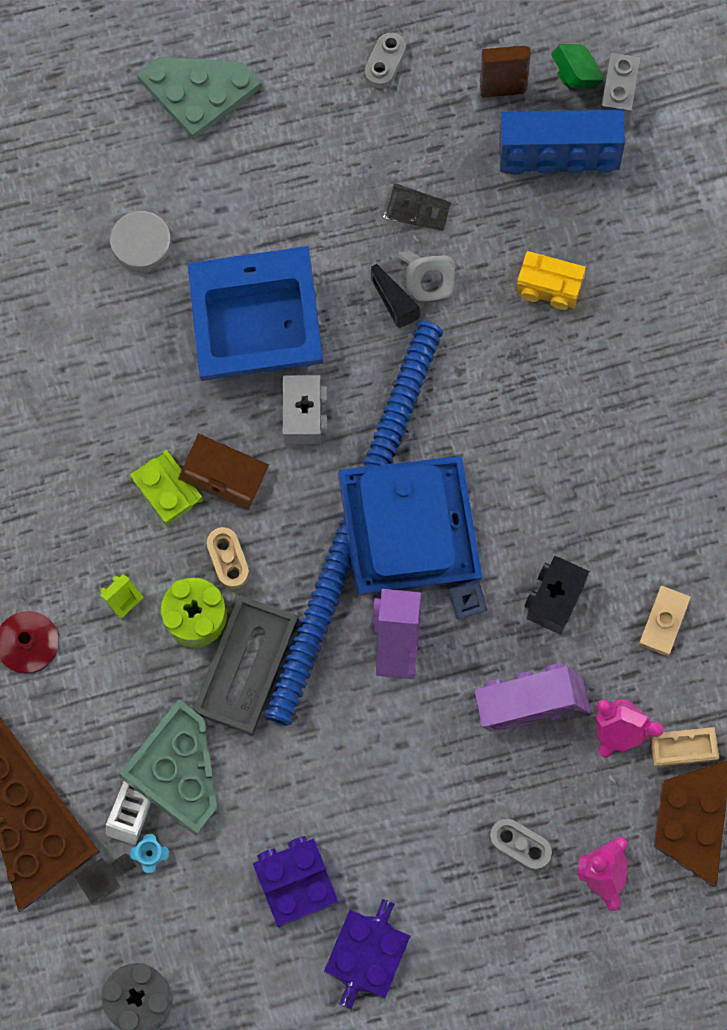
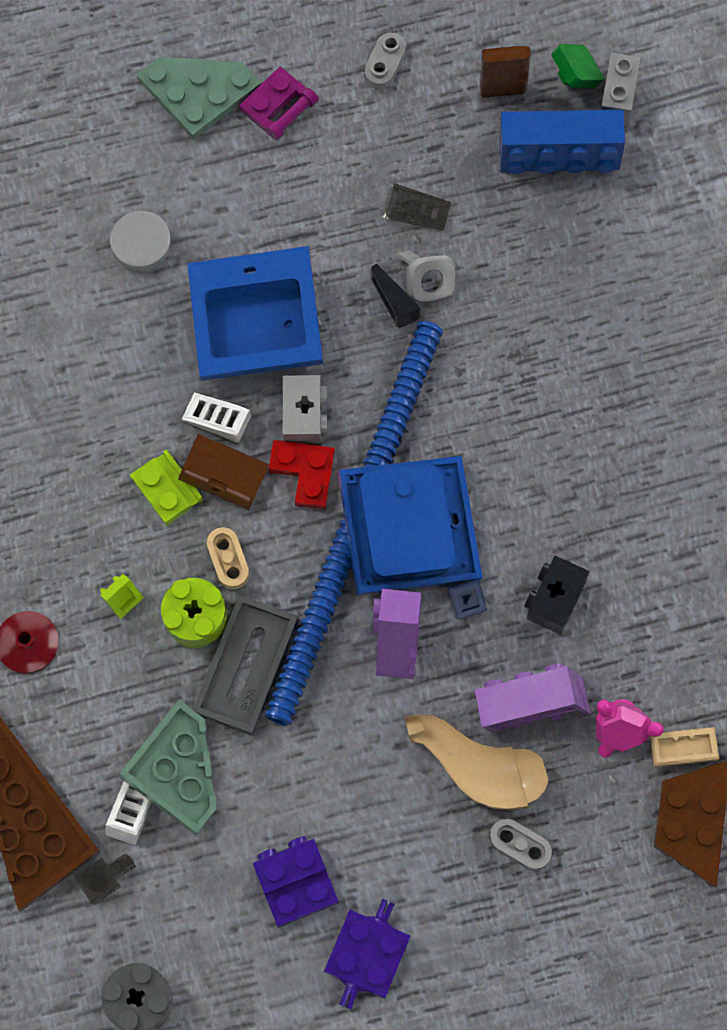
medium azure plate [130,834,169,873] -> none
yellow brick [516,251,586,310] -> none
dark pink rock [578,836,628,911] -> none
tan plate [638,586,691,657] -> none
none -> white slope [182,392,251,444]
none -> magenta plate [239,66,319,141]
none -> red plate [268,440,335,510]
none -> tan animal [404,715,549,810]

